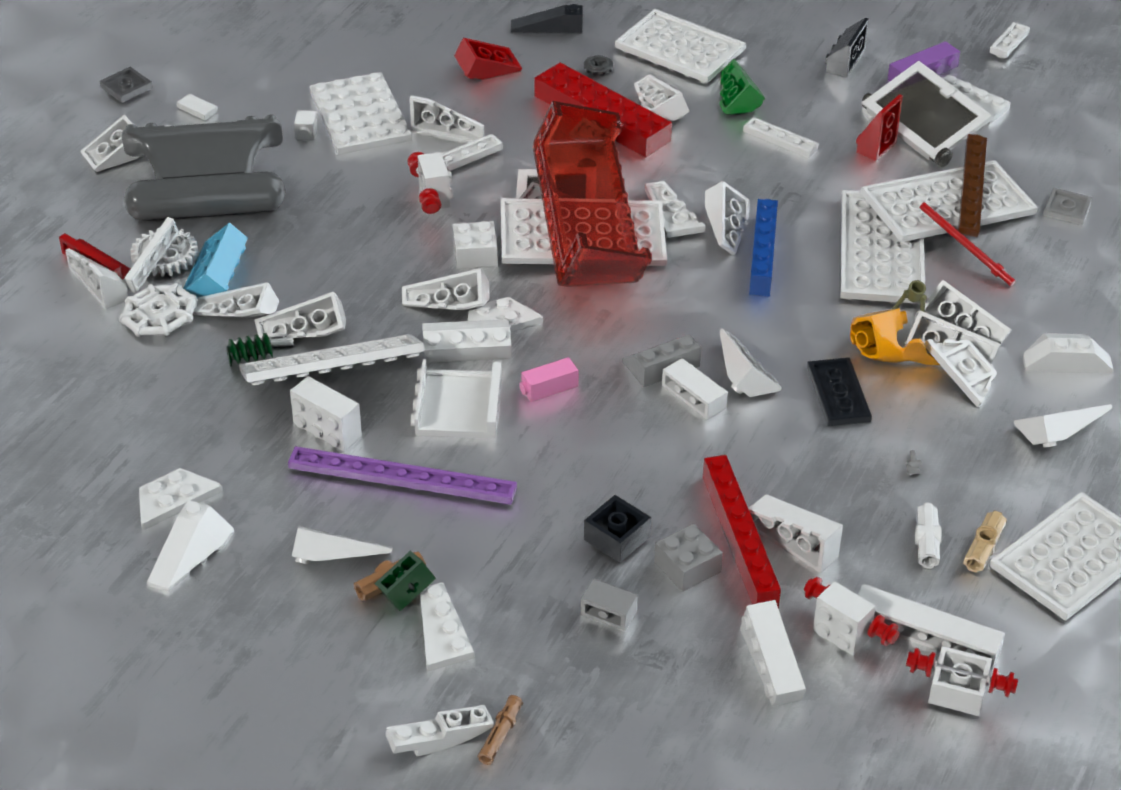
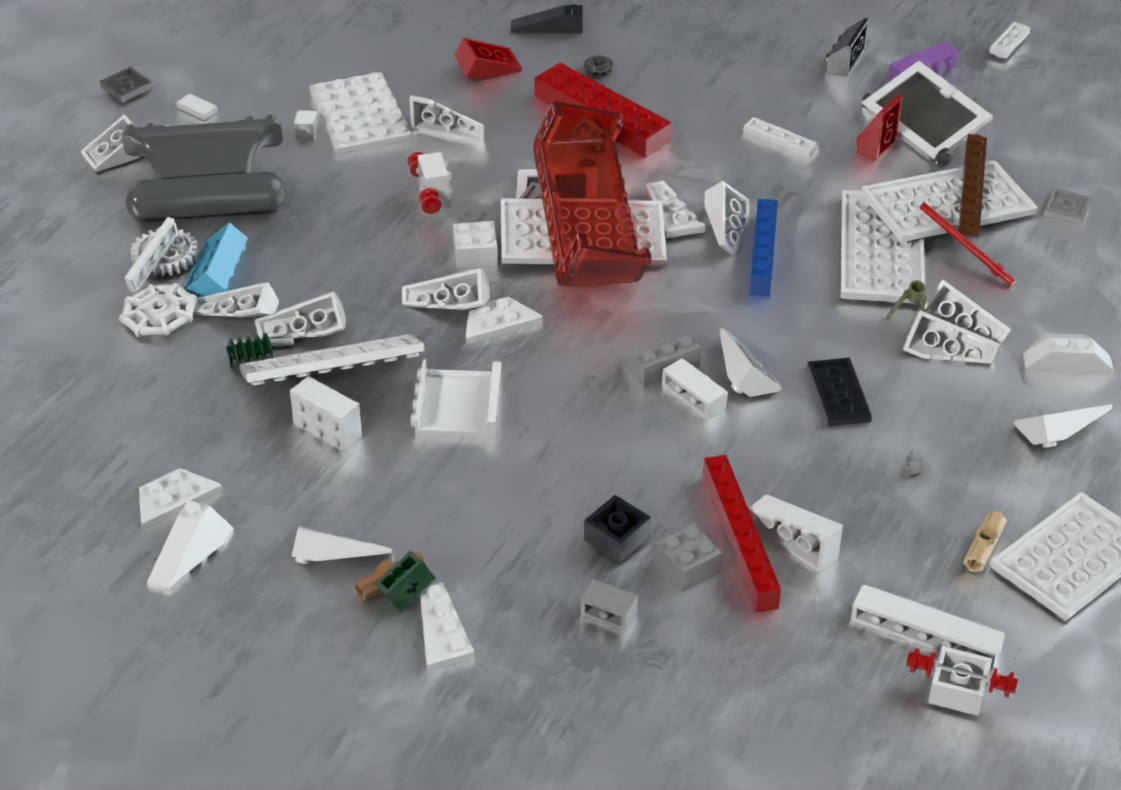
red panel [59,233,131,280] -> none
white wedge [65,248,129,309] -> none
medium lavender plate [288,446,517,505] -> none
white slope [385,705,494,756] -> none
white slope [423,319,511,363] -> none
white plate [442,134,503,171] -> none
medium nougat pin [477,695,524,765] -> none
bright pink brick [519,357,579,402] -> none
white plate [615,9,746,83] -> none
white wedge [634,74,690,121] -> none
green wedge [720,59,765,114] -> none
white wedge [740,600,806,706] -> none
white brick [804,577,900,655] -> none
light orange hips [850,308,940,365] -> none
white piece [915,503,942,569] -> none
white wing [924,339,997,407] -> none
white wing [943,74,1011,125] -> none

